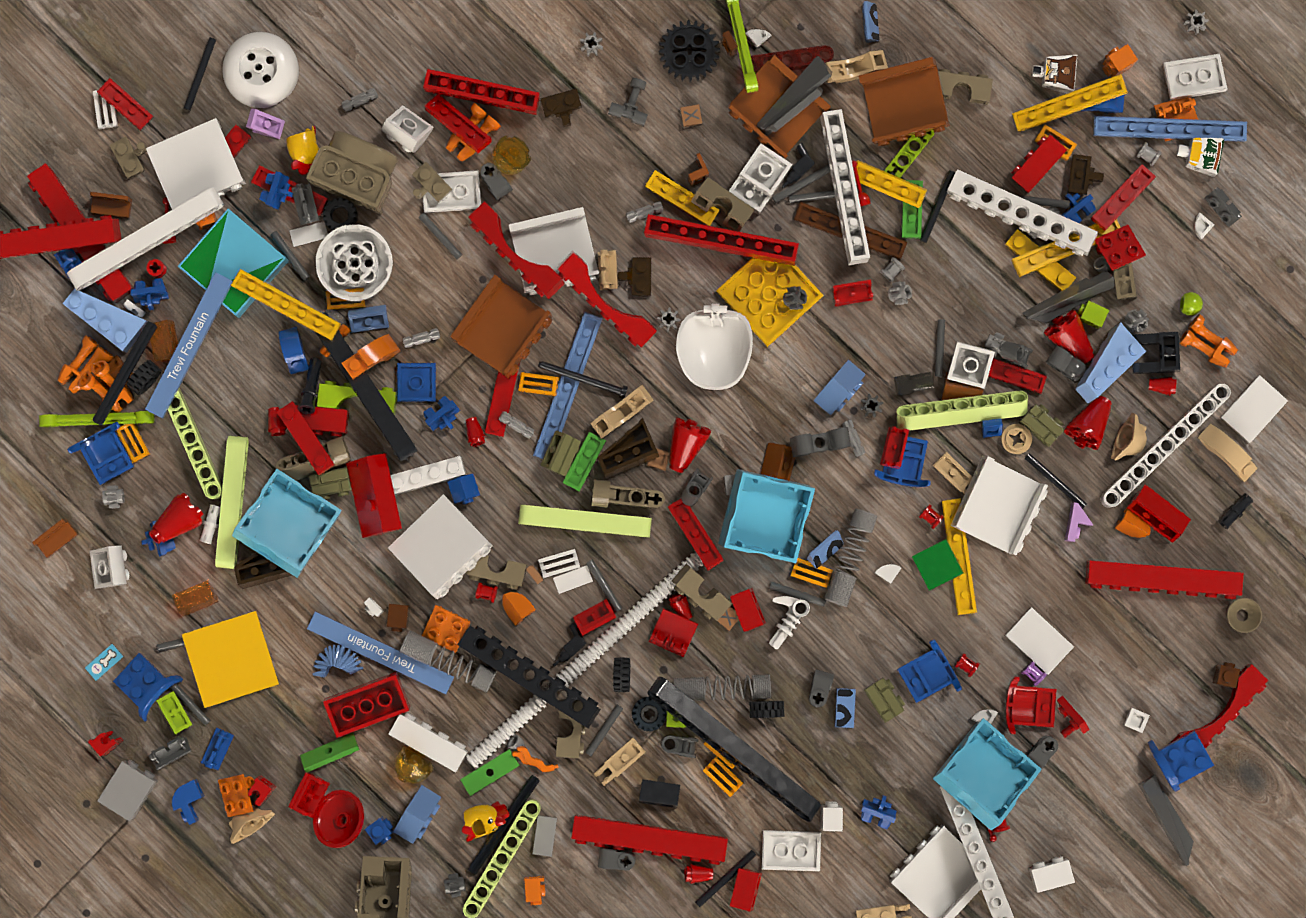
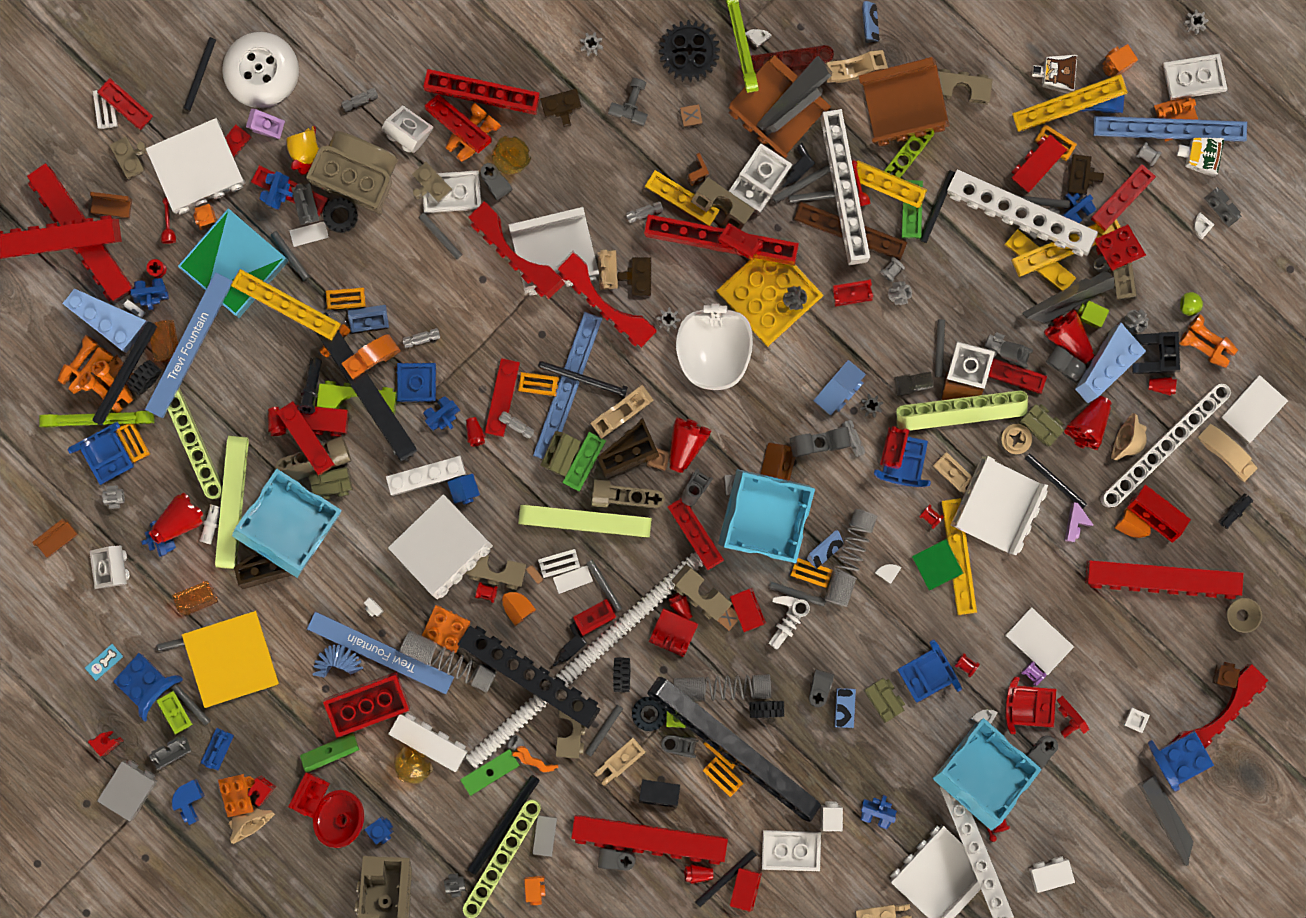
blue hips [54,249,82,279] -> none
white beam [67,188,224,291] -> none
blue brick [279,327,309,374] -> none
white brick [316,225,393,301] -> none
red brick [346,453,402,538] -> none
reddish brown brick [387,604,410,632] -> none
medium blue brick [393,785,441,844] -> none
dark orange panel [450,274,553,378] -> none
yellow piece [462,801,510,842] -> none
reddish brown tile [721,30,738,58] -> none
blue tile [982,418,1003,438] -> none
none -> red hinge [719,223,763,261]

